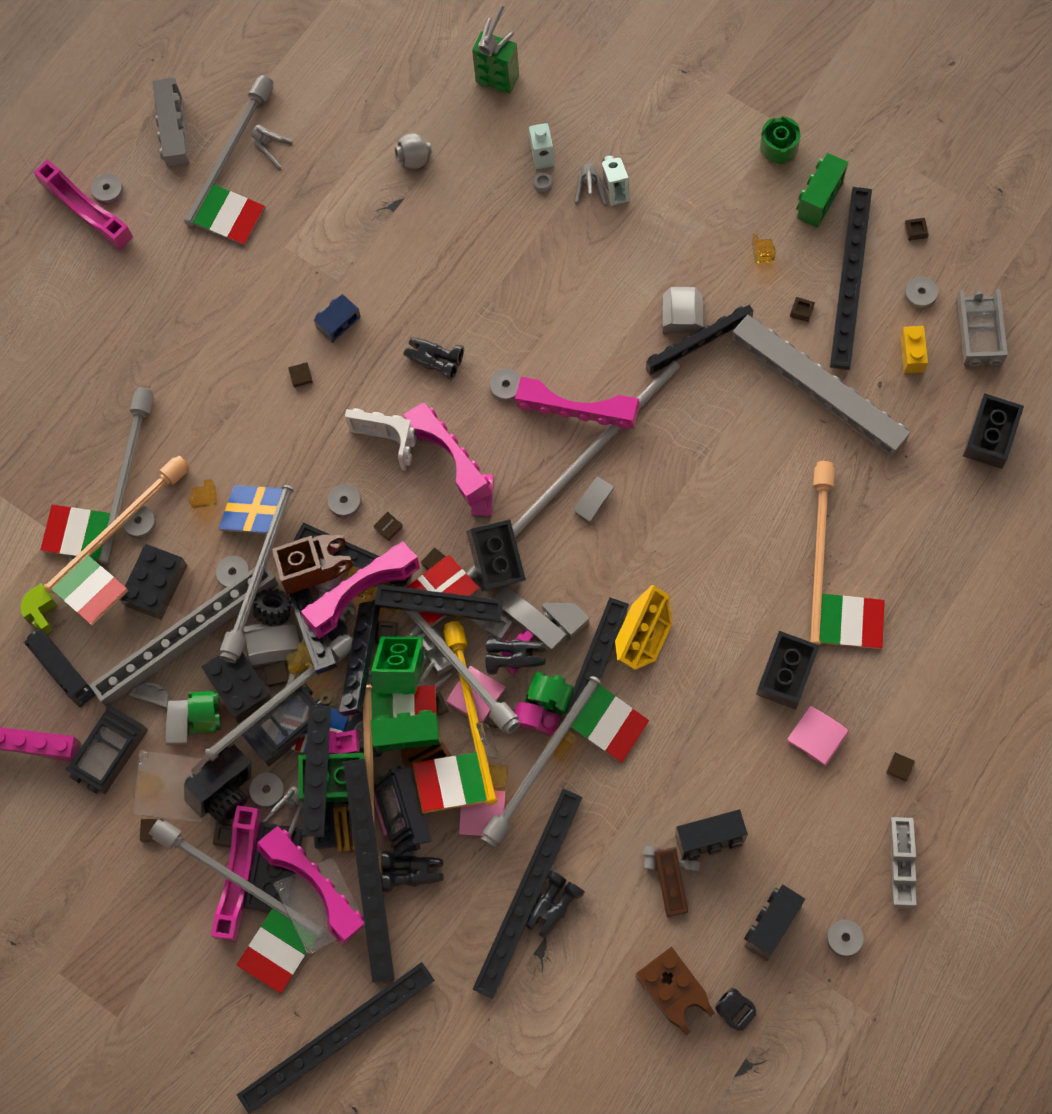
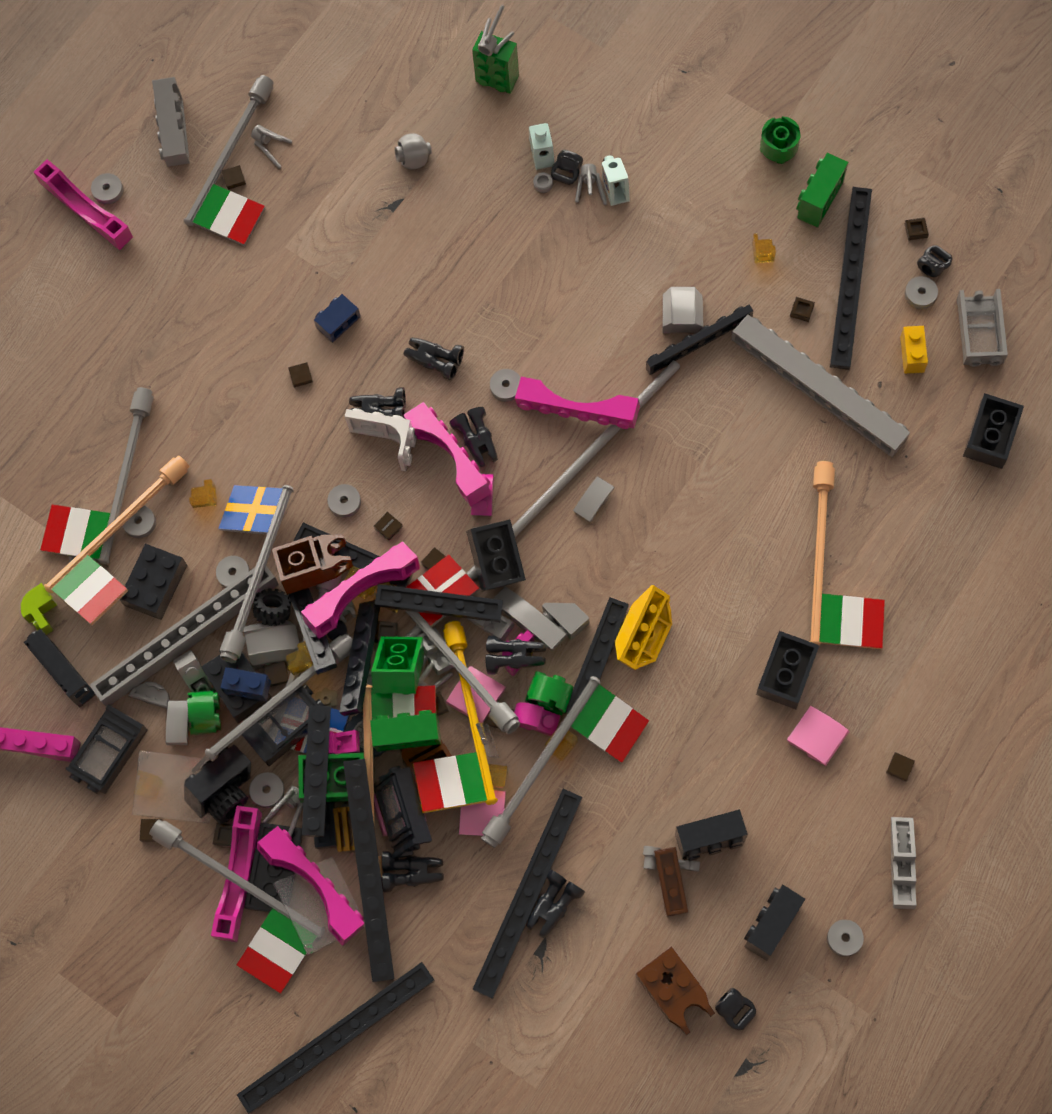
none -> light grey slope [173,649,216,692]
none -> dark blue brick [220,667,271,702]
none -> dark brown tile [222,165,246,190]
none -> black piece [349,387,406,419]
none -> black piece [449,407,498,468]
none -> black piece [551,150,583,185]
none -> black piece [917,245,953,278]

